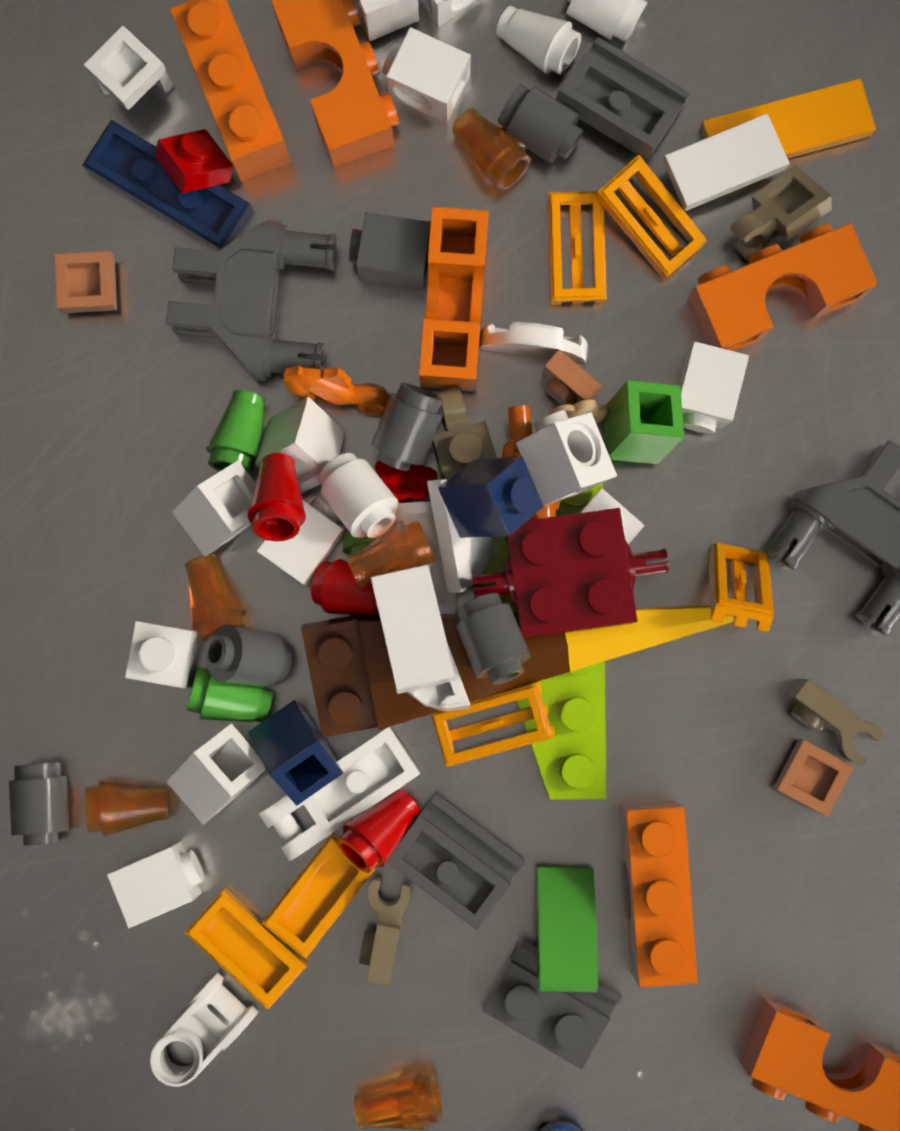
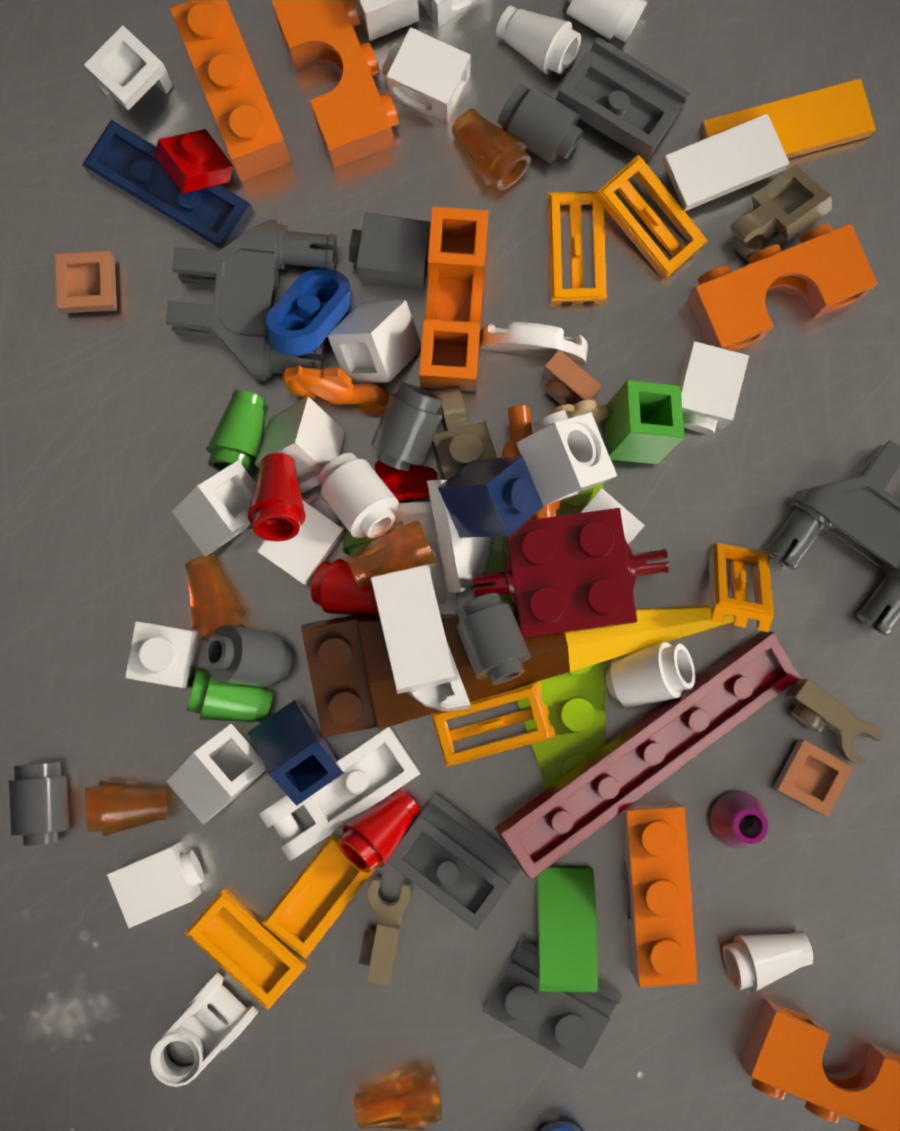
none -> blue plate [266,268,351,356]
none -> white panel [327,300,421,383]
none -> plate [494,631,801,880]
none -> white brick [606,642,695,709]
none -> magenta cone [710,792,768,848]
none -> white cone [723,931,813,993]

